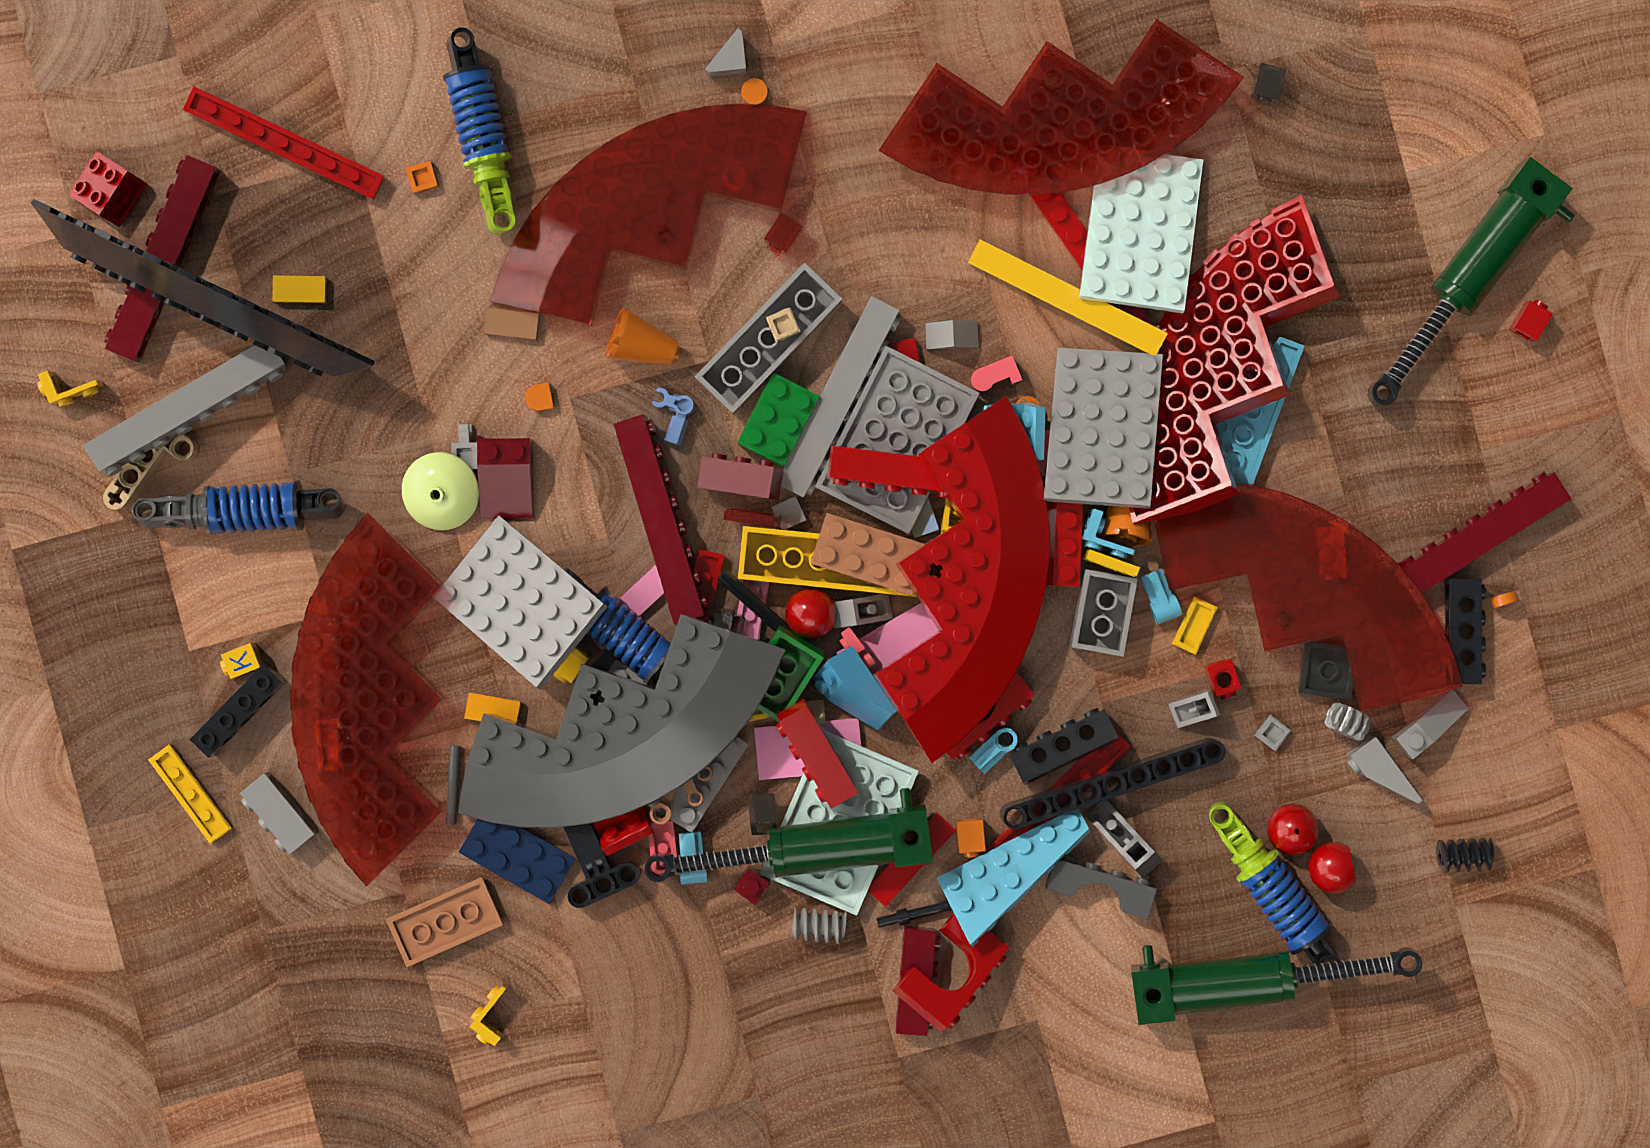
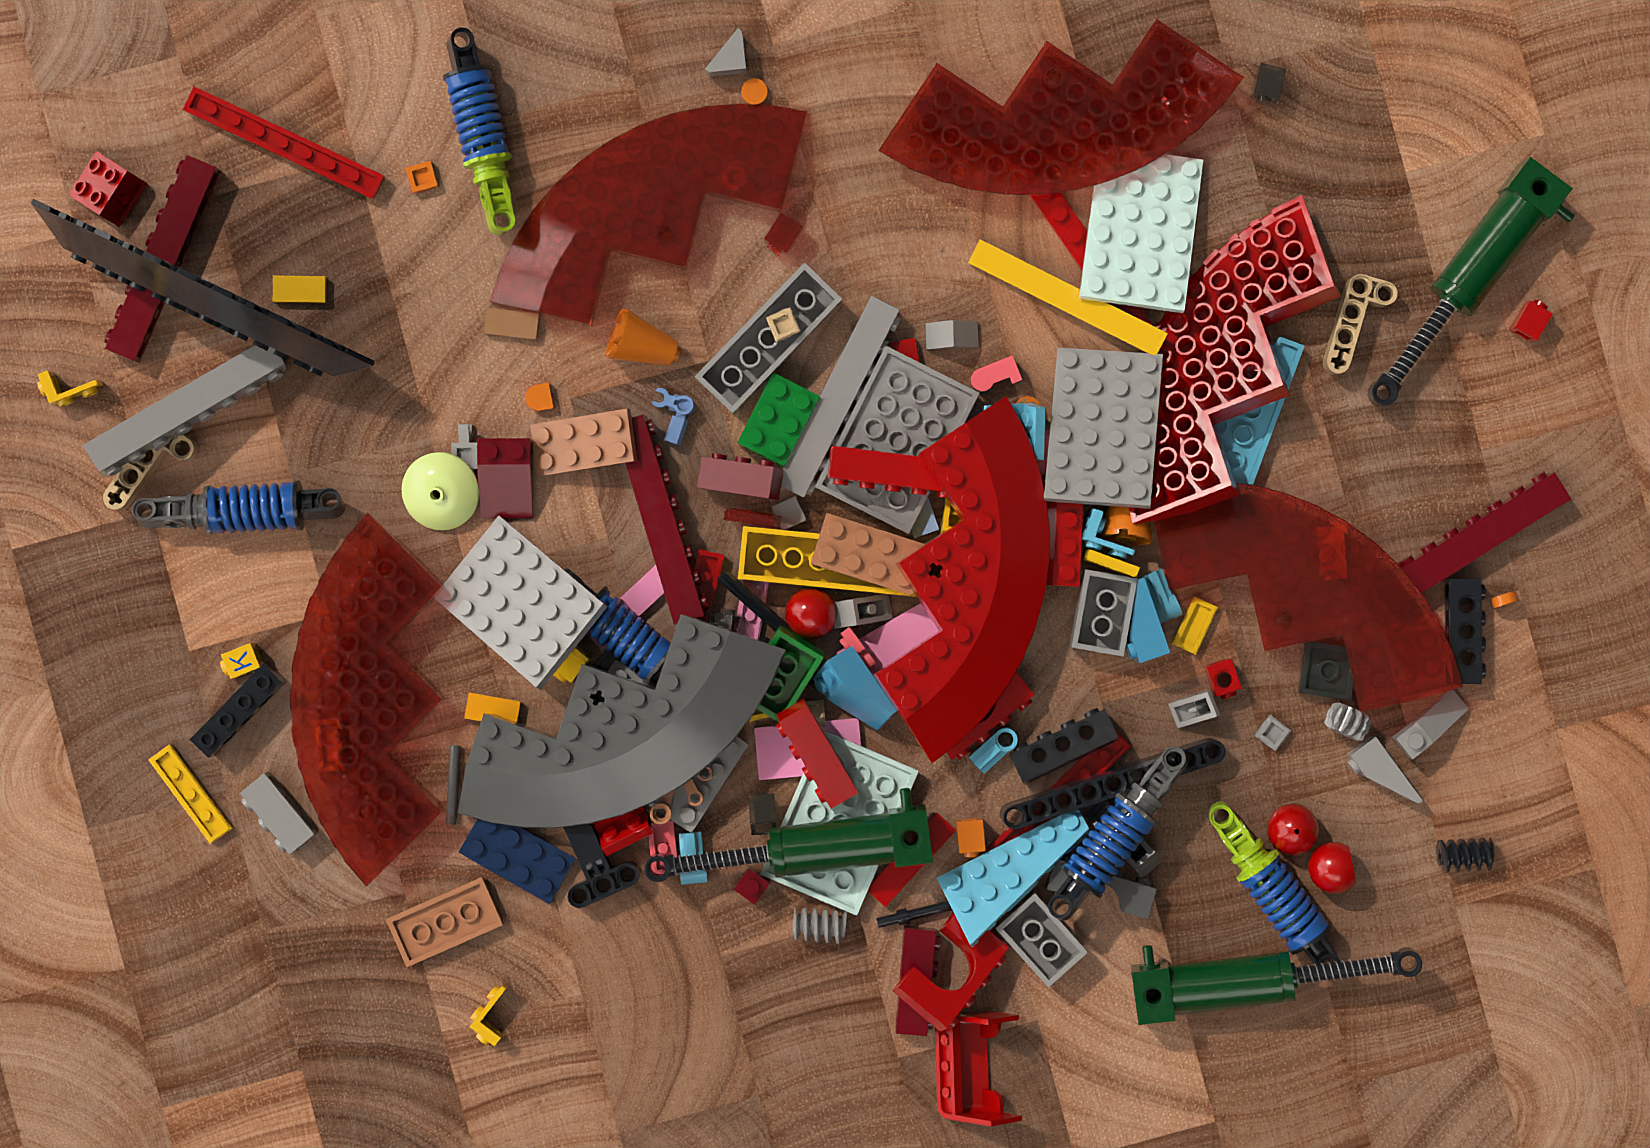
none -> nougat plate [530,409,638,477]
none -> red windscreen [935,1011,1022,1127]
none -> light grey brick [994,890,1088,988]
none -> piece [1048,747,1188,920]
none -> dark azure slope [1125,577,1170,663]
none -> tan beam [1323,274,1398,375]

